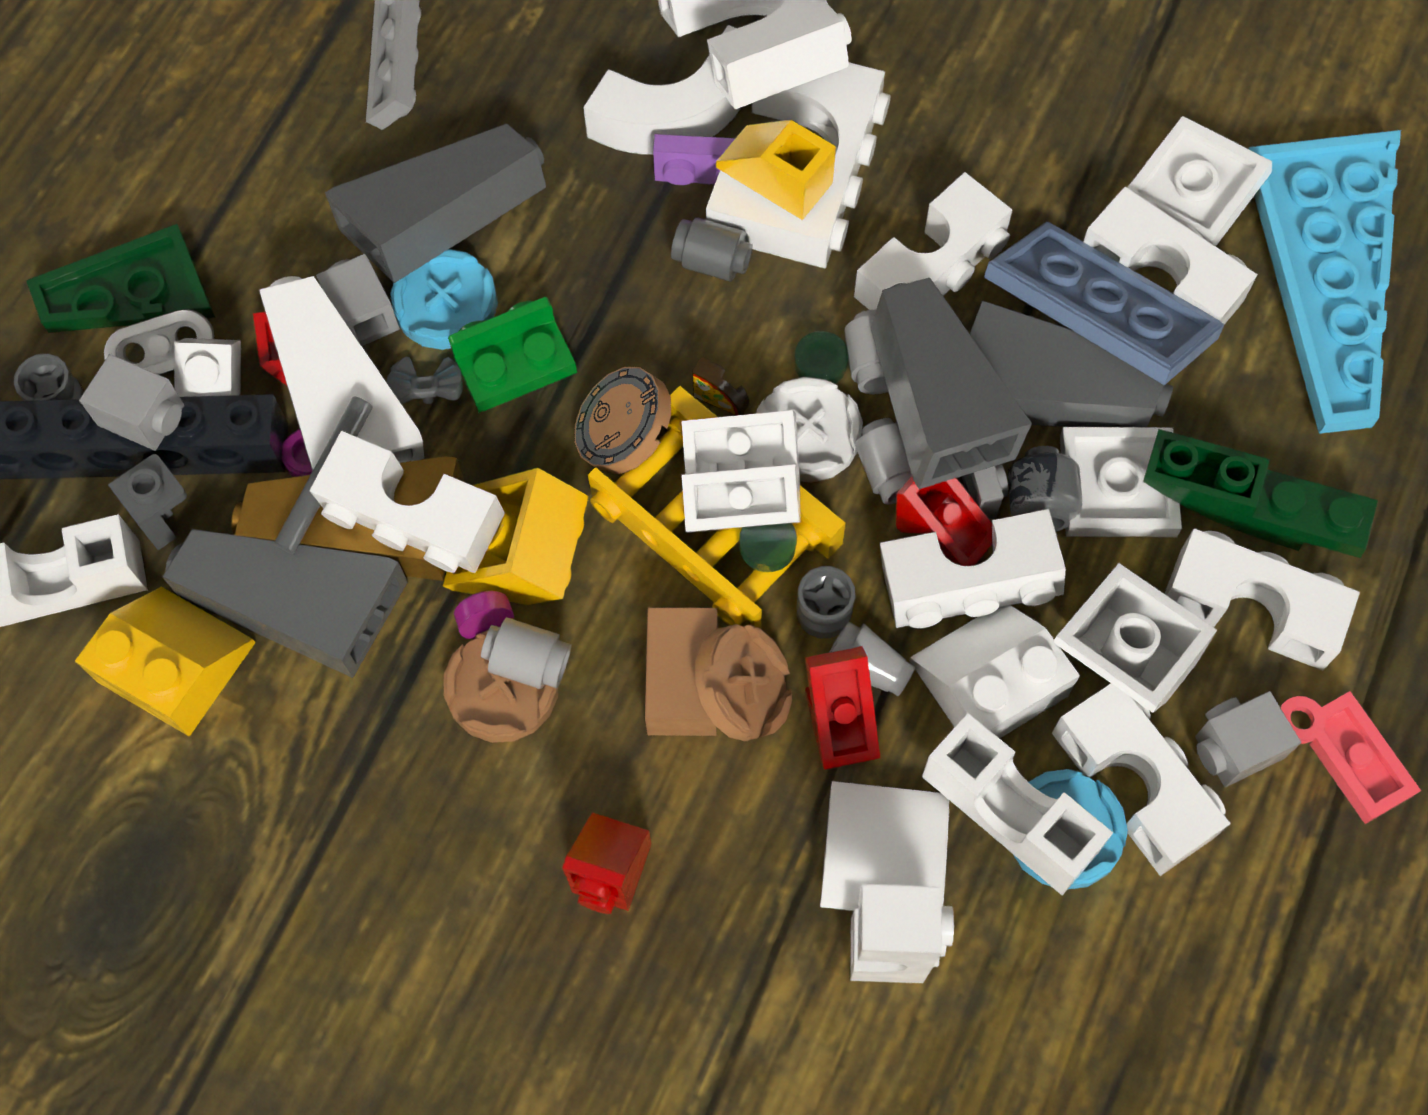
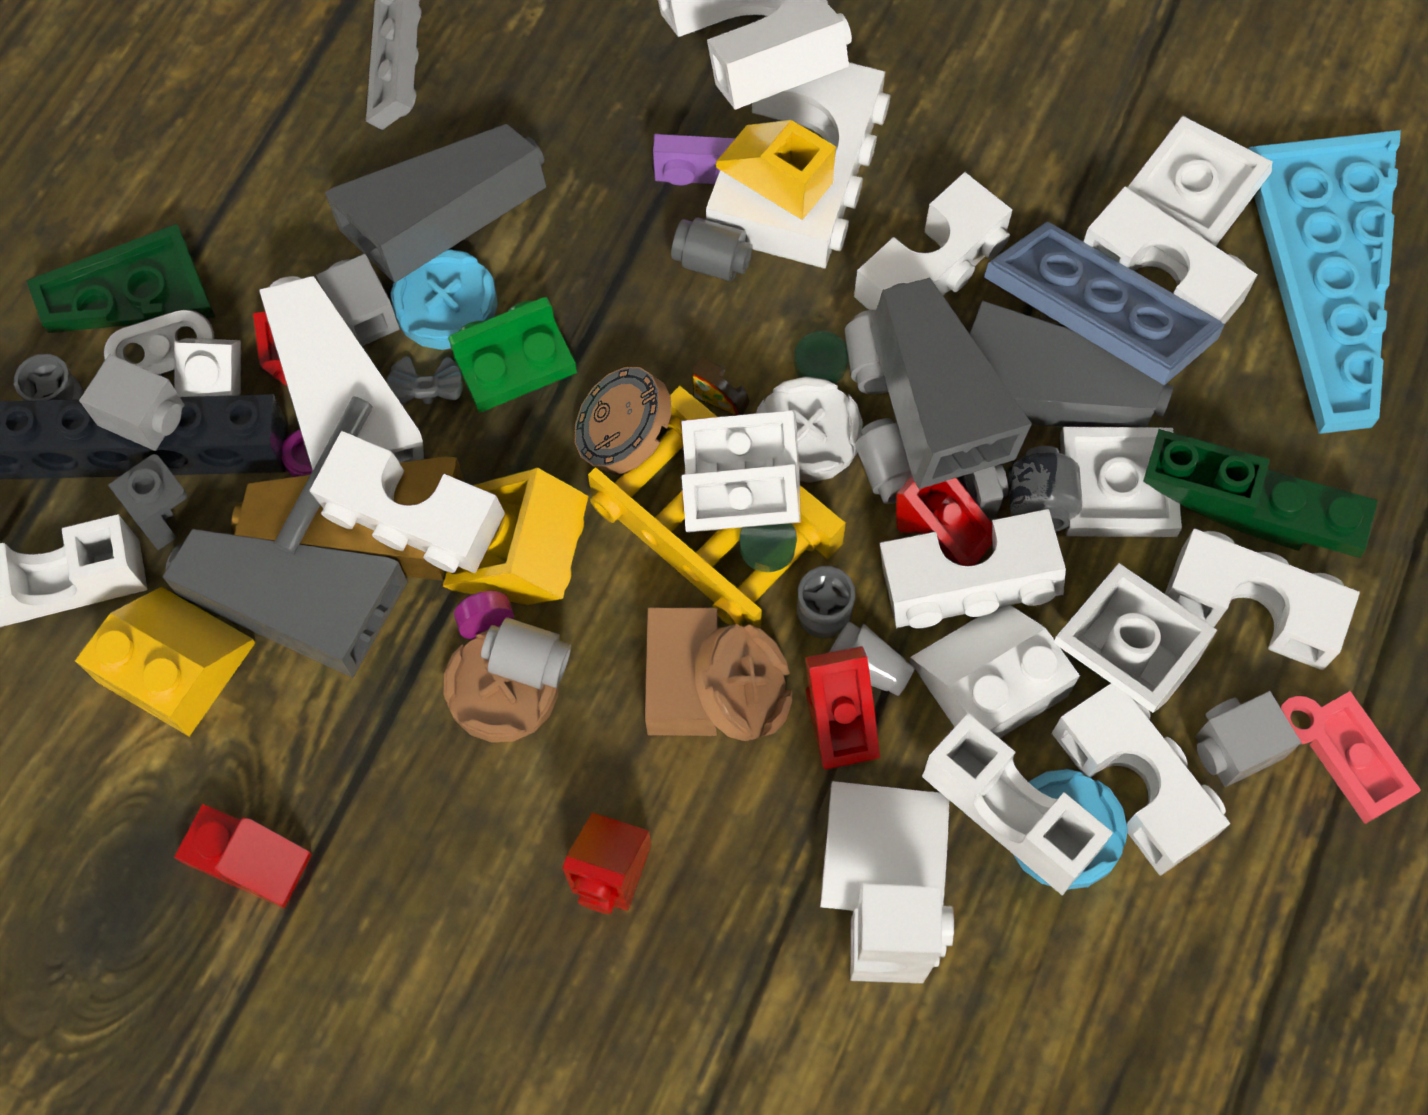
white arch [584,25,741,154] -> none
none -> slope [174,804,312,908]

